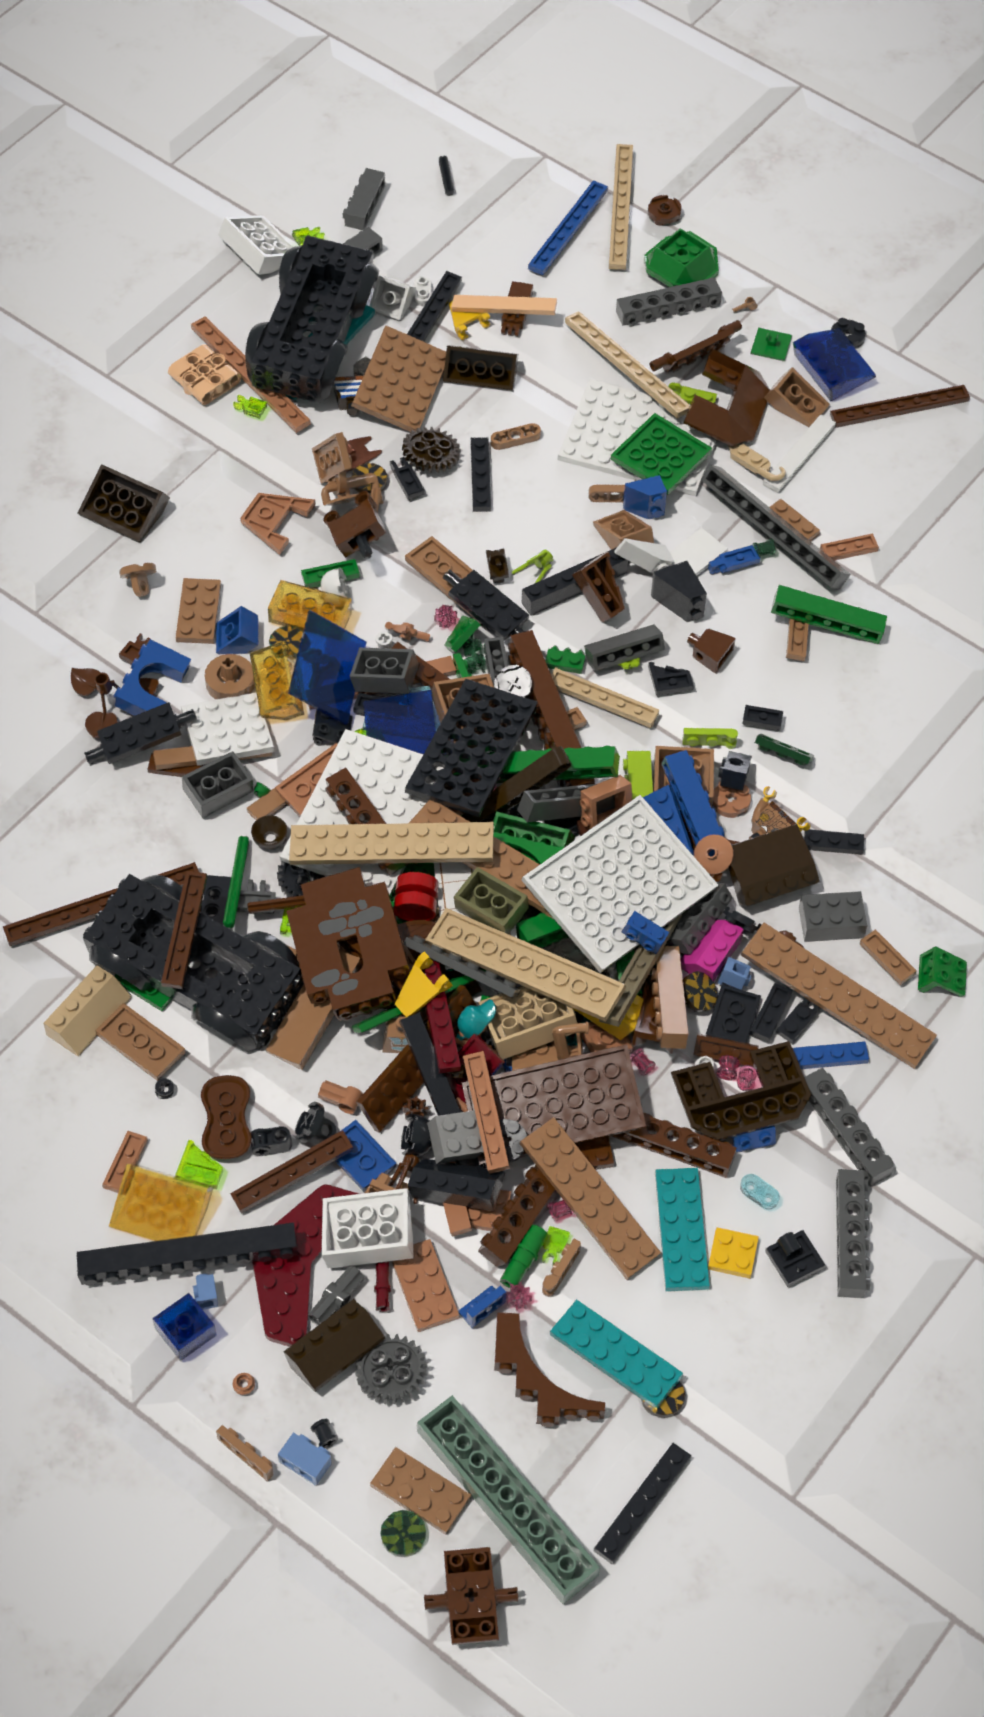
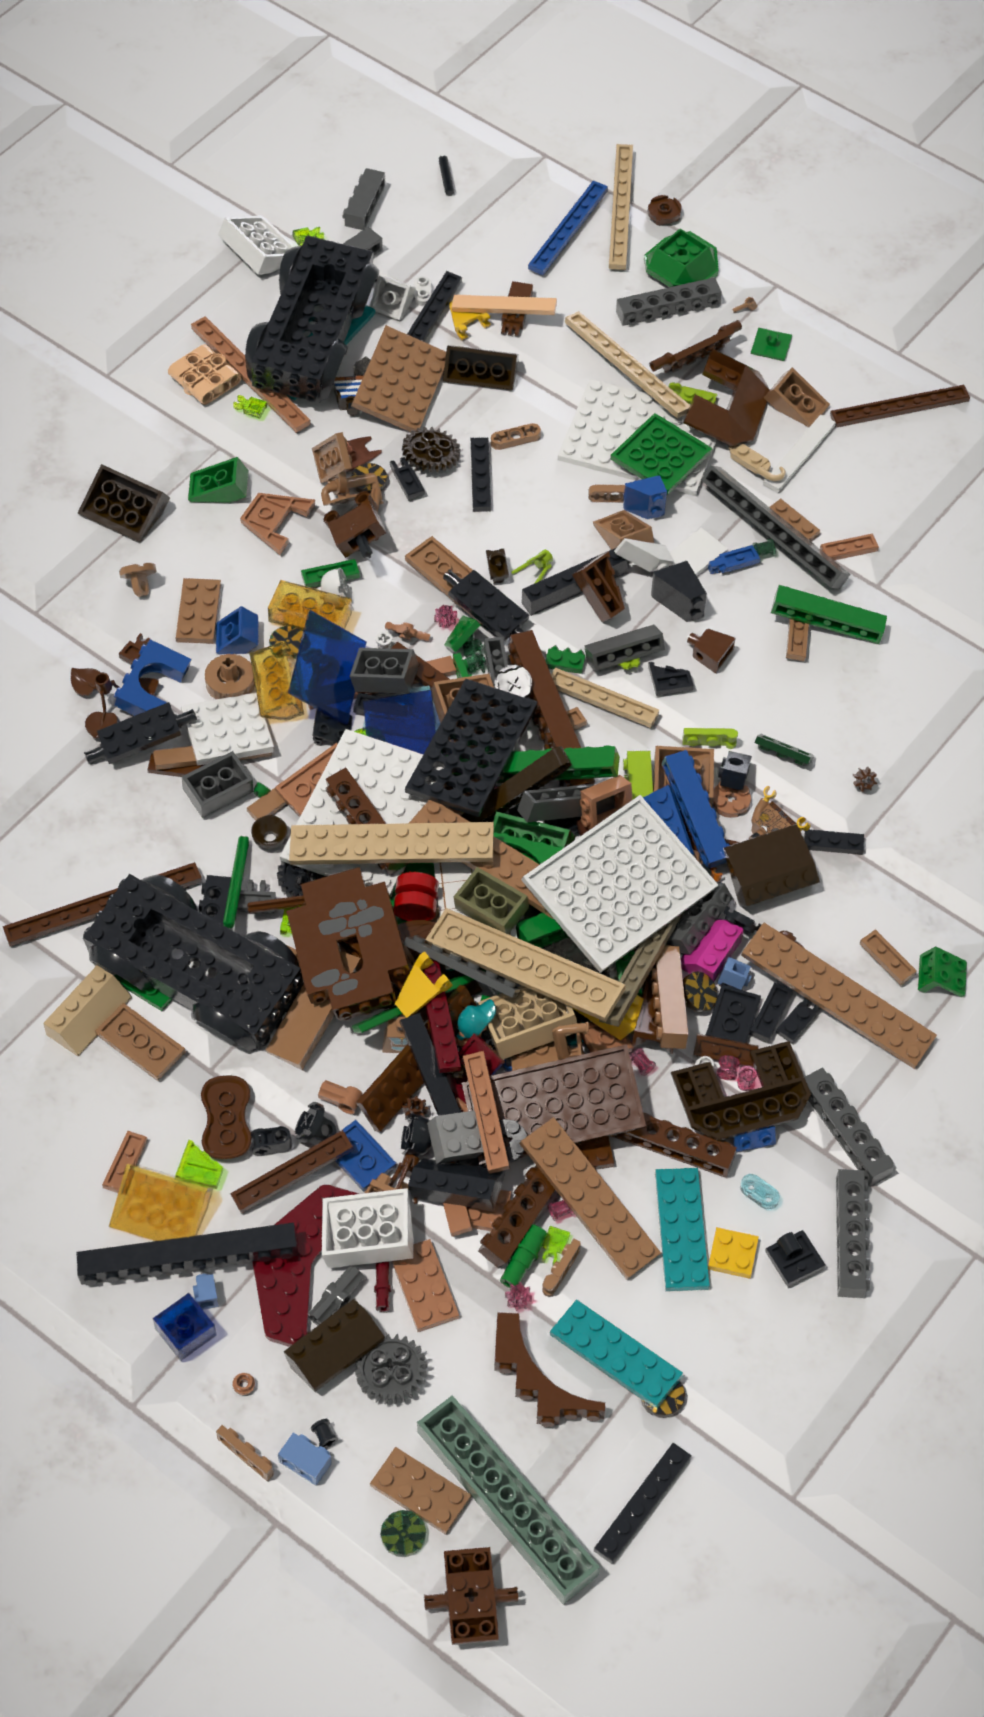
black bush [155,1078,174,1099] -> none
reddish brown plate [161,871,208,989] -> none
blue bracket [459,1286,506,1328] -> none
blue bracket [621,911,670,954] -> none
nougat dish [694,835,734,875] -> none
black plate [742,705,784,731] -> none
clear blue slope [793,328,876,402] -> none
blue plate [793,1041,869,1069] -> none
dark grey brick [799,891,867,942] -> none
black plate [830,318,865,350] -> none
none -> green slope [188,457,249,502]
none -> reddish brown gear [853,766,877,792]

